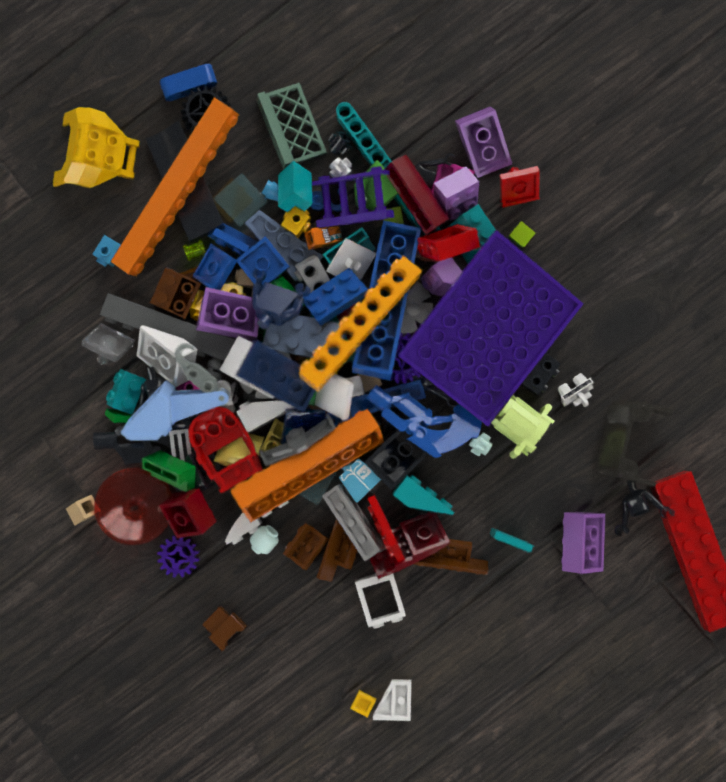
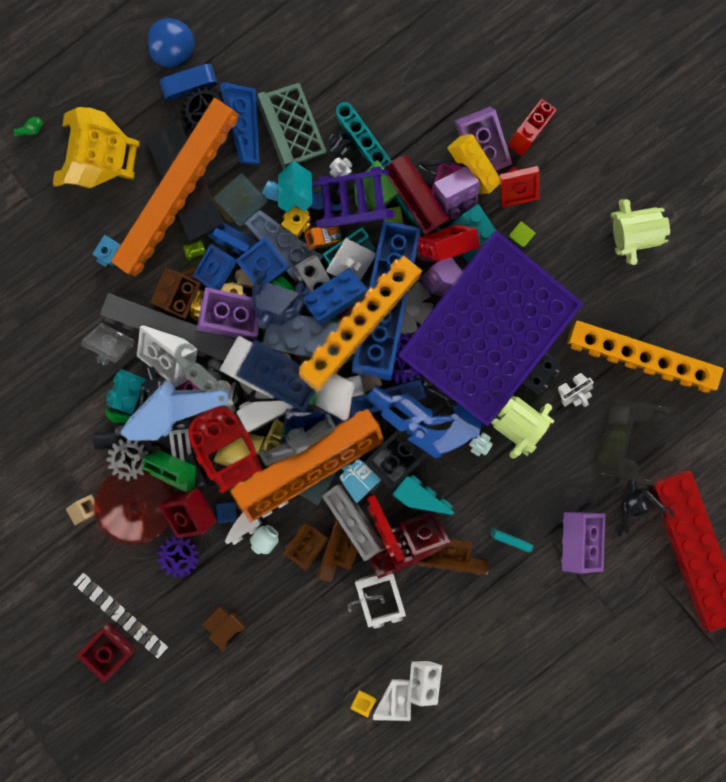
none -> green animal [14,117,43,136]
none -> sticker [73,573,168,658]
none -> dark red brick [76,623,136,683]
none -> light grey gear [107,439,149,481]
none -> blue cylinder [148,18,195,68]
none -> blue tile [216,502,237,523]
none -> blue wing [220,82,260,165]
none -> clear piece [348,594,385,612]
none -> white brick [407,661,442,706]
none -> yellow arch [447,134,500,194]
none -> red slope [507,99,557,156]
none -> light orange brick [566,320,724,393]
none -> yellowish green container [611,199,670,265]

